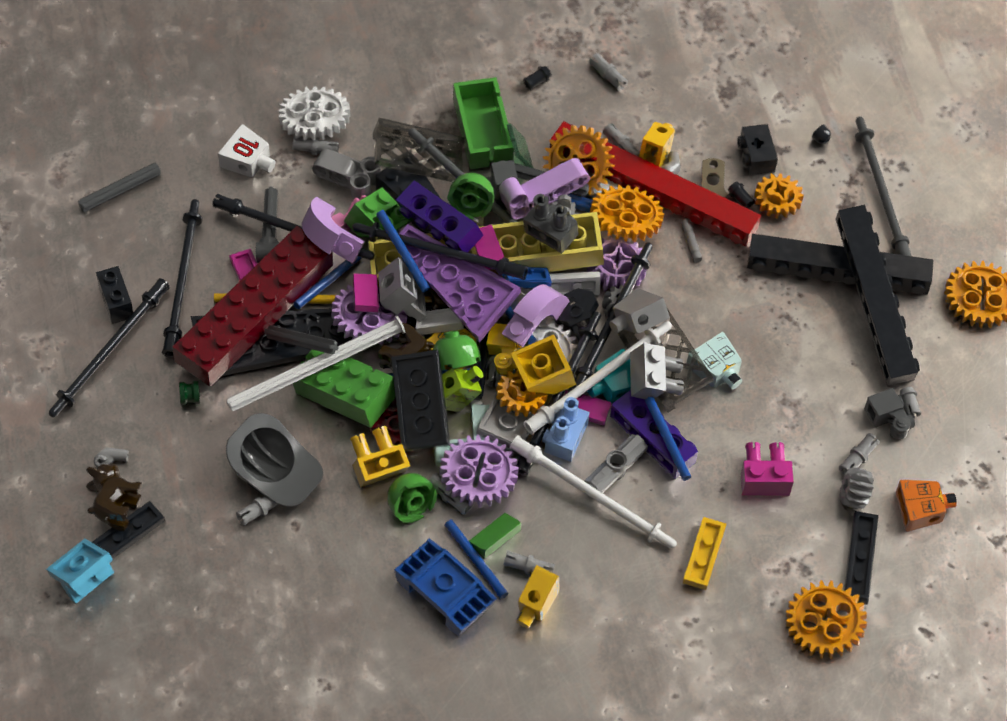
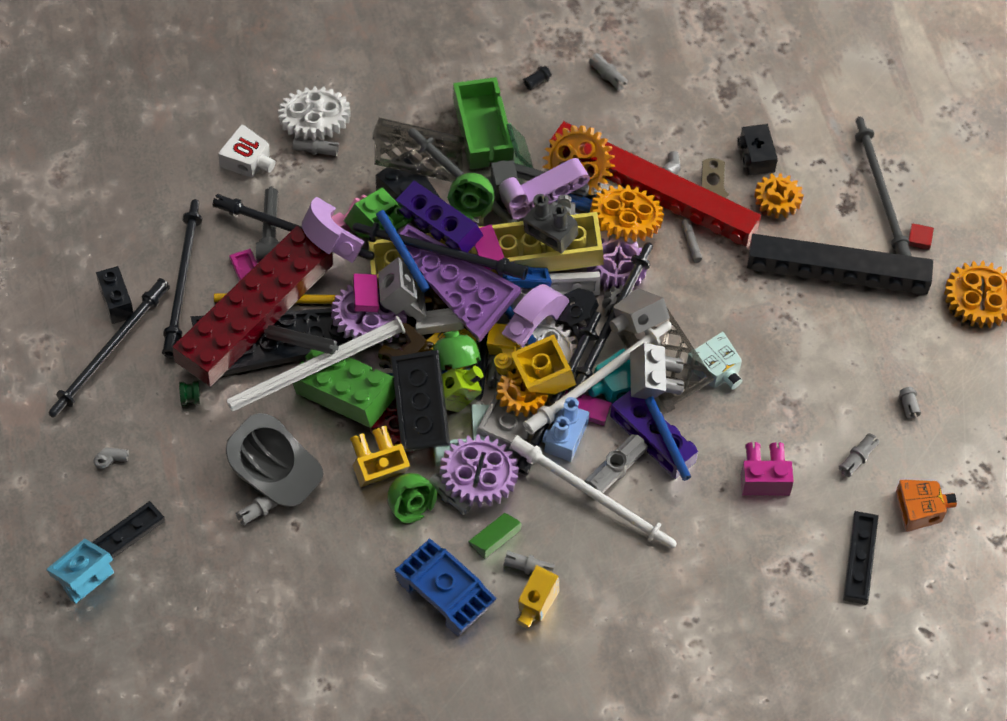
dark grey axle [78,163,161,212] -> none
dark brown animal [86,464,142,531] -> none
blue bar [293,256,362,309] -> none
light grey piece [312,149,381,200] -> none
blue bar [444,519,508,599] -> none
light grey pin [602,123,640,157] -> none
yellow torso [639,122,675,167] -> none
yellow plate [683,517,727,590] -> none
black pin [728,181,755,209] -> none
light orange gear [786,580,867,659] -> none
black hinge [812,124,831,144] -> none
black brick [835,205,920,386] -> none
light grey gear [840,468,874,509] -> none
dark grey brick [864,388,915,440] -> none
none -> red tile [908,223,934,250]

